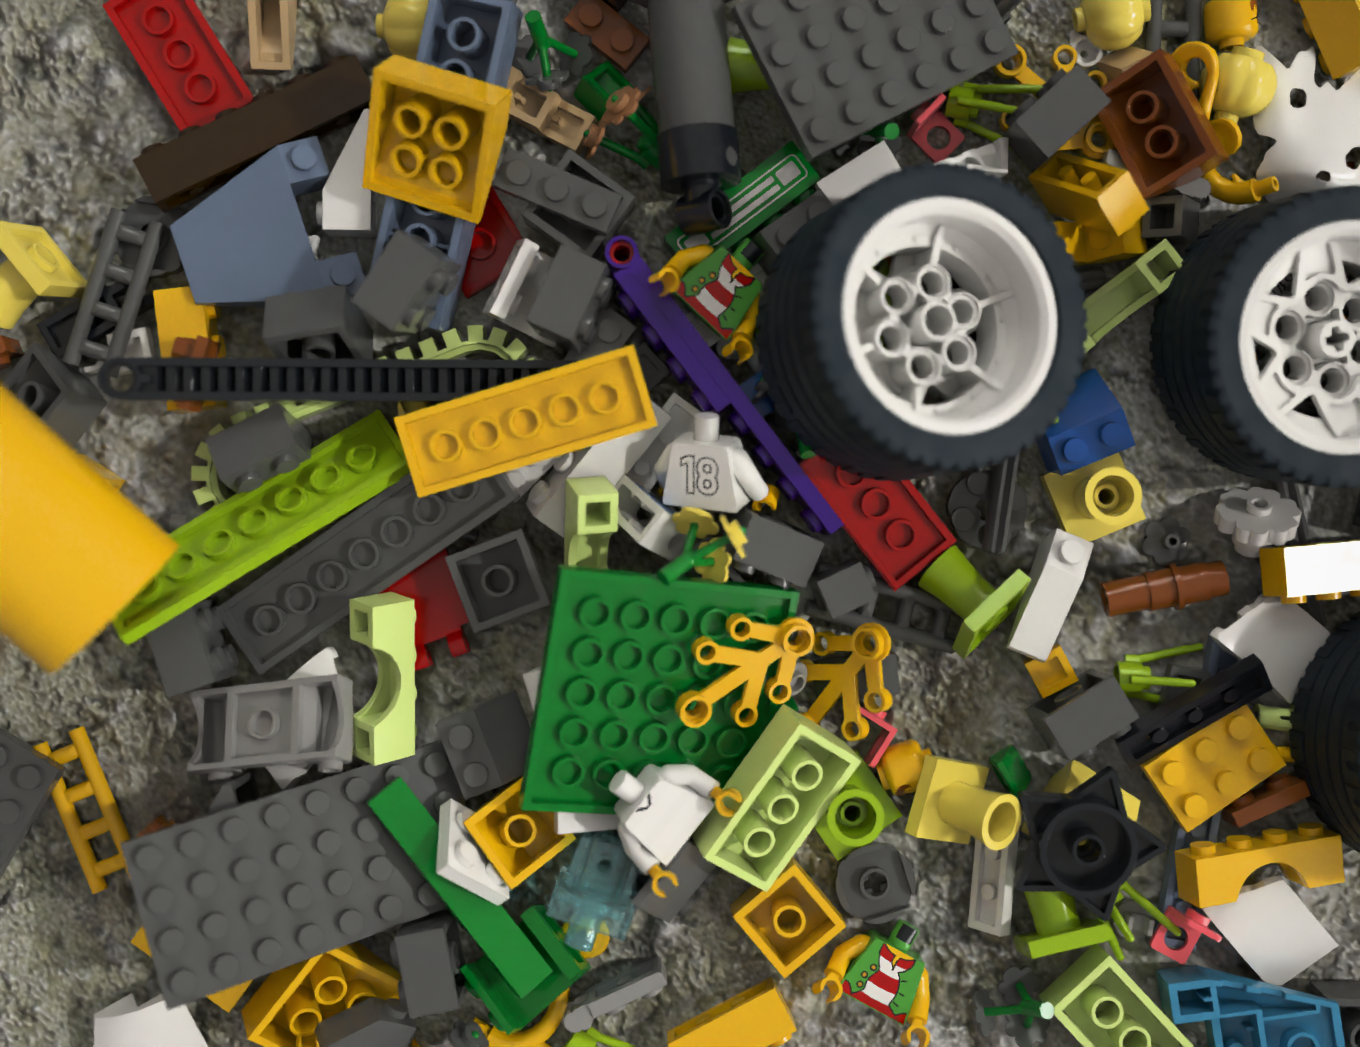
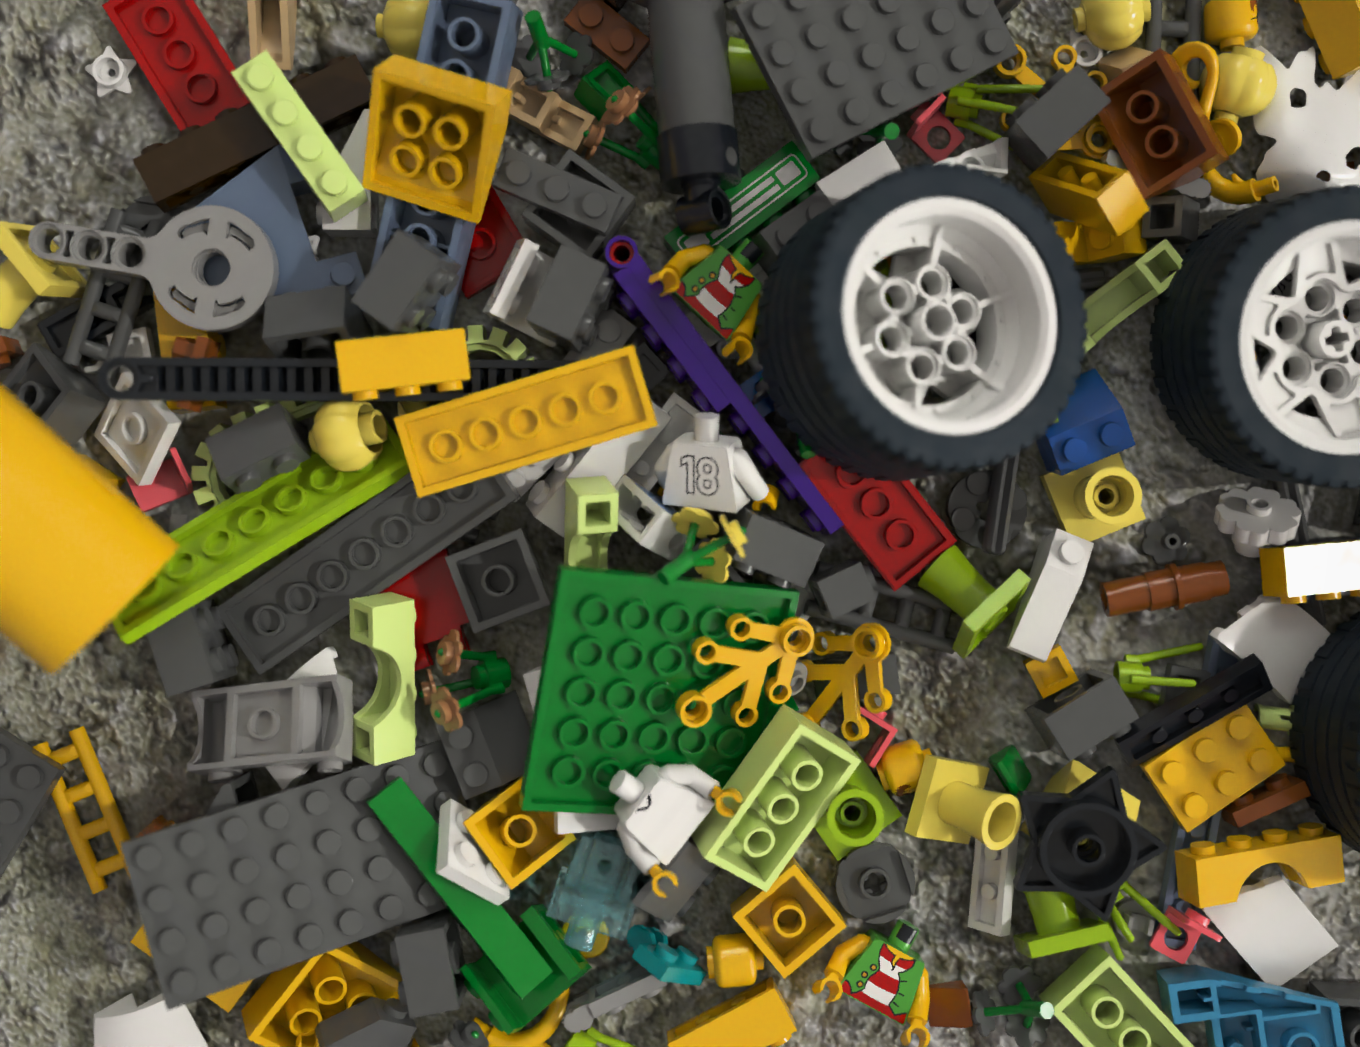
none -> light grey beam [28,205,279,333]
none -> white plate [85,46,137,97]
none -> white plate [94,372,182,486]
none -> coral bracket [126,446,194,512]
none -> yellowish green arch [231,50,368,223]
none -> light yellow plant [308,401,388,472]
none -> yellow brick [335,328,470,402]
none -> plant [419,629,512,732]
none -> teal hinge [626,924,708,986]
none -> yellow head [706,932,764,988]
none -> dark orange slope [928,980,973,1028]

